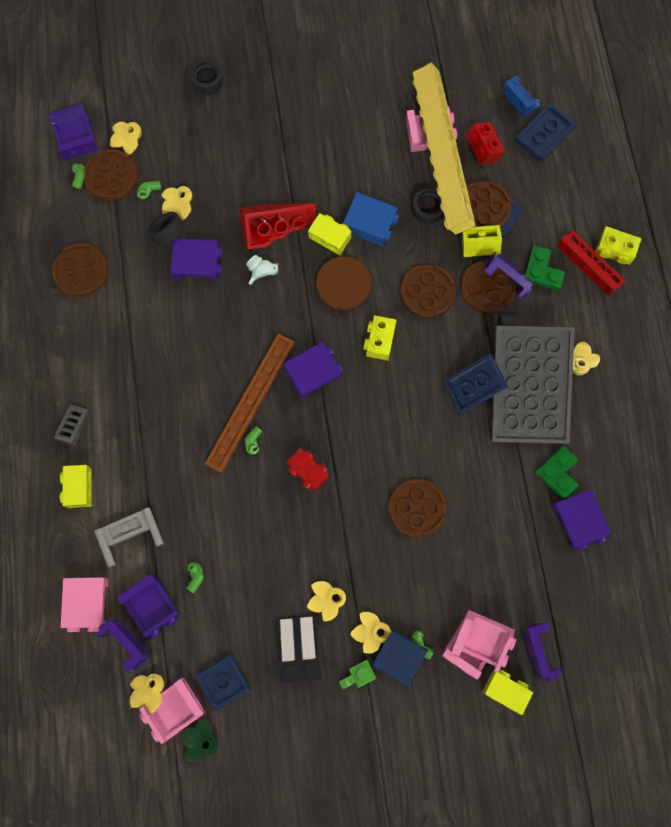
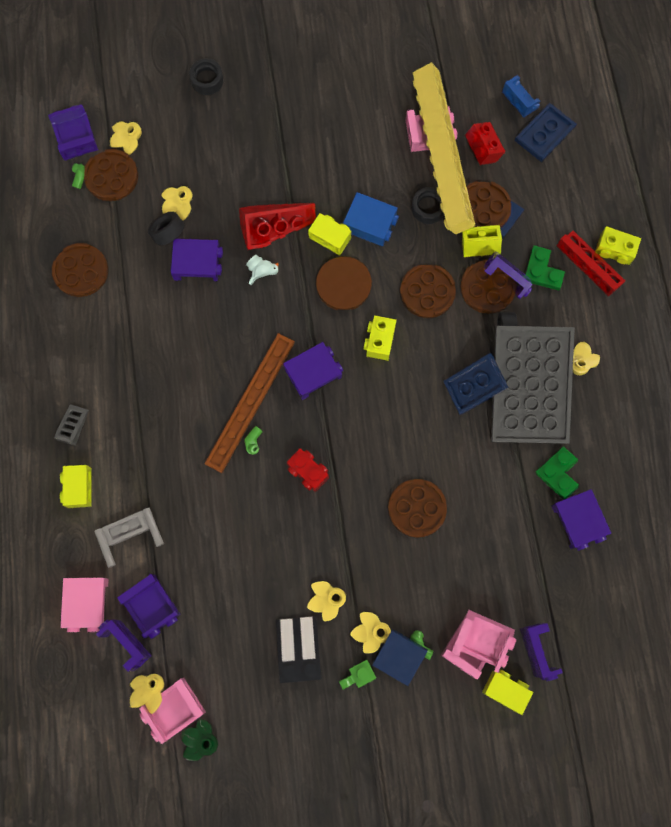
bright green arm [137,180,161,199] -> none
bright green arm [186,562,204,593] -> none
dark blue tile [195,654,251,712] -> none

